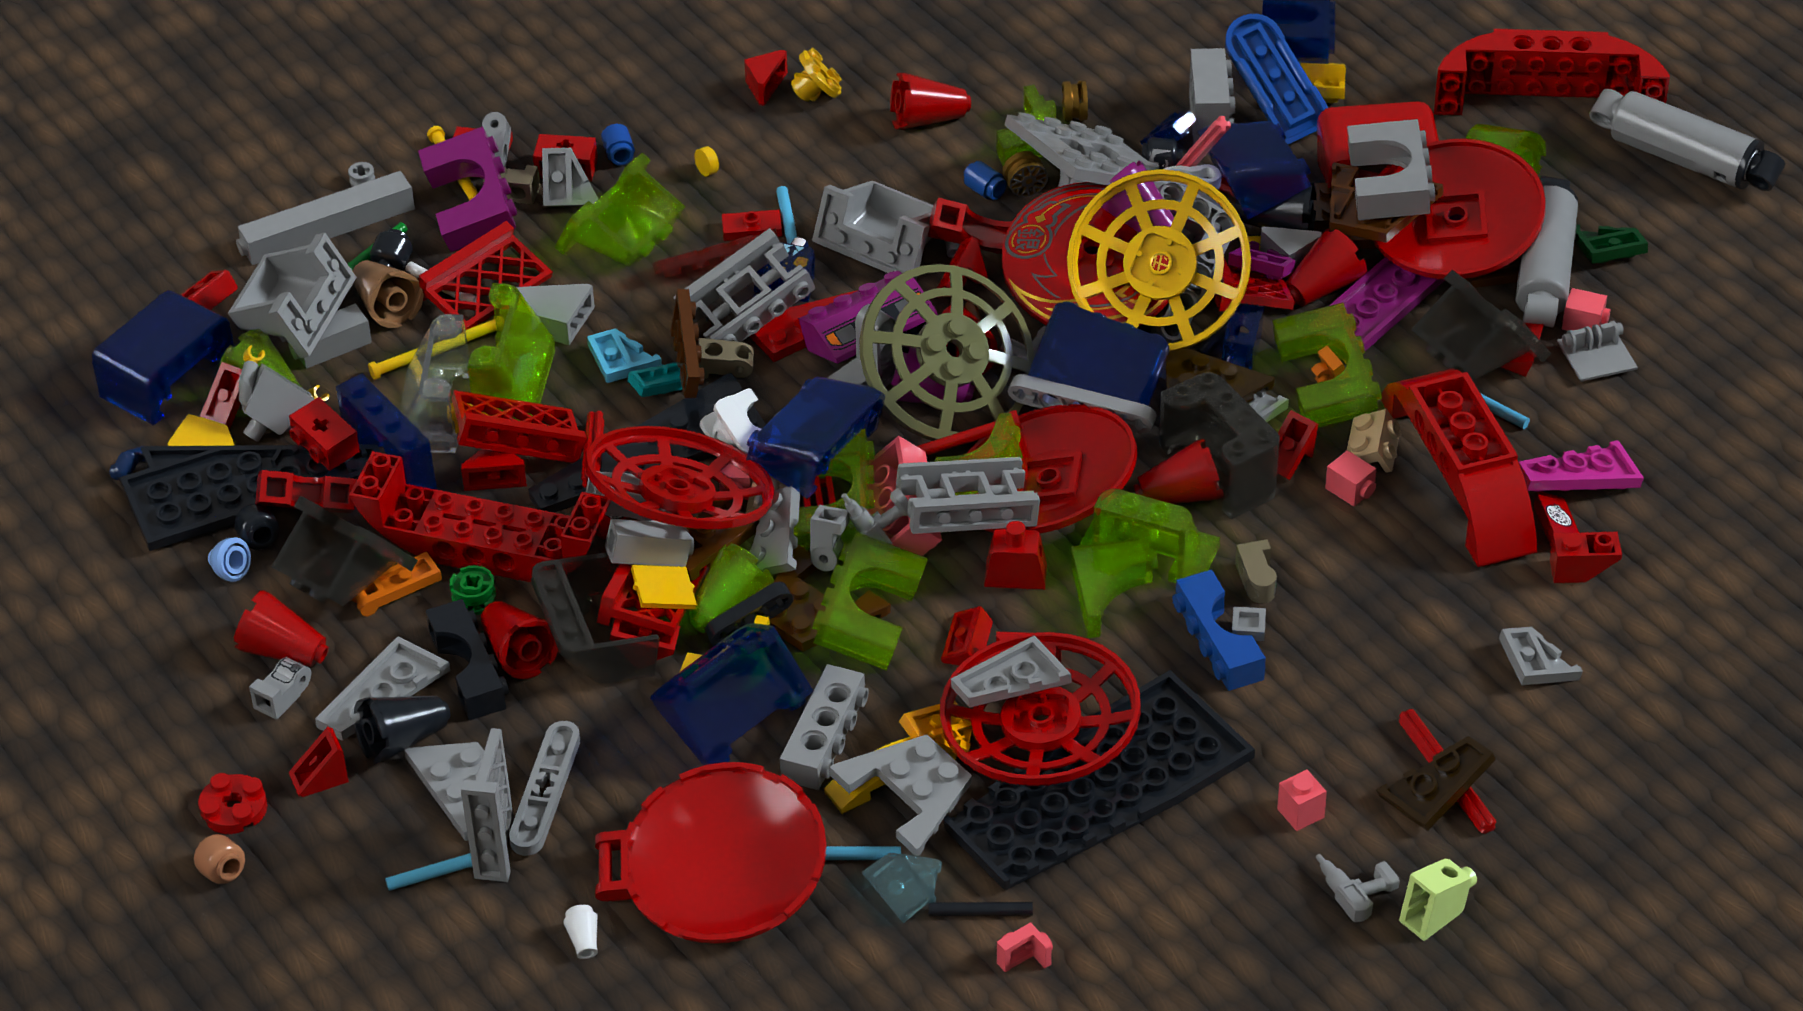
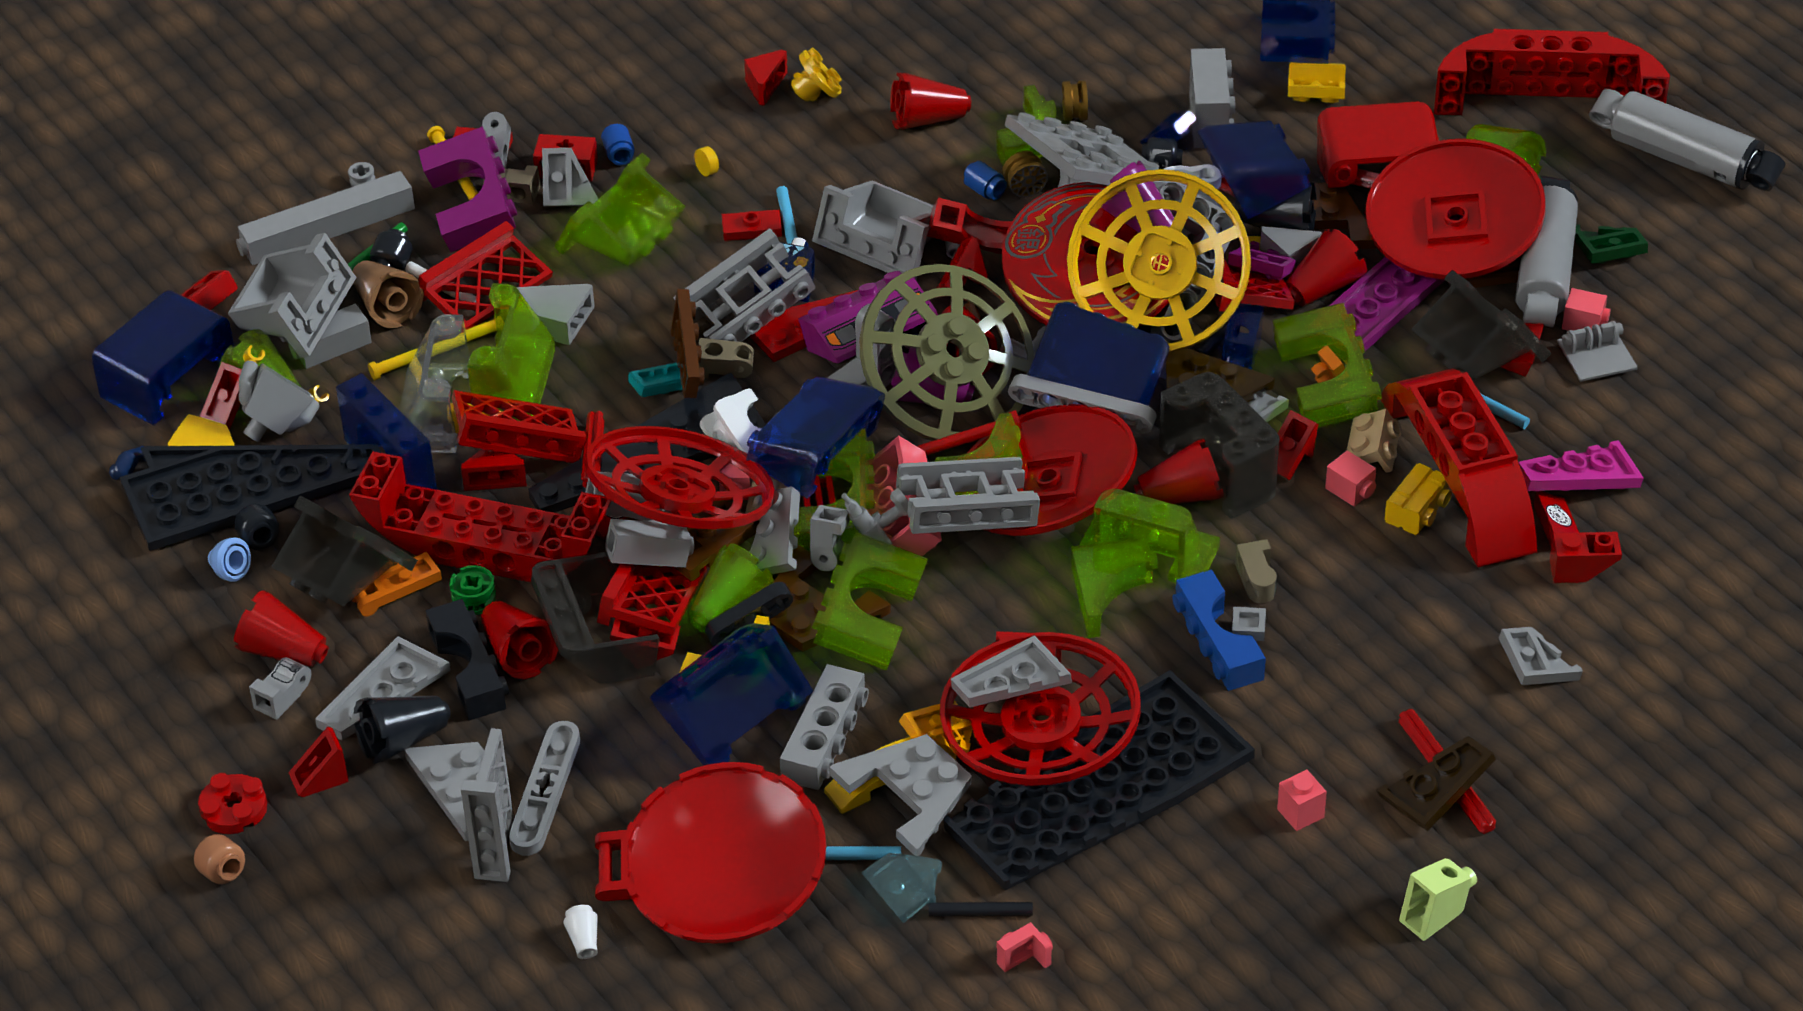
red arch [255,470,357,514] -> none
red brick [289,397,360,471] -> none
medium azure bar [385,853,472,891] -> none
medium azure wing [587,328,662,383] -> none
yellow piece [631,565,697,609] -> none
clear red wing [652,228,779,278] -> none
red slope [941,606,993,666] -> none
red torso [984,521,1047,590] -> none
coral axle [1175,116,1231,167] -> none
blue piece [1225,14,1328,145] -> none
light grey piece [1316,854,1400,922] -> none
reddish brown wing [1330,162,1443,243] -> none
light grey arch [1347,119,1435,220] -> none
none -> yellow brick [1385,463,1452,535]

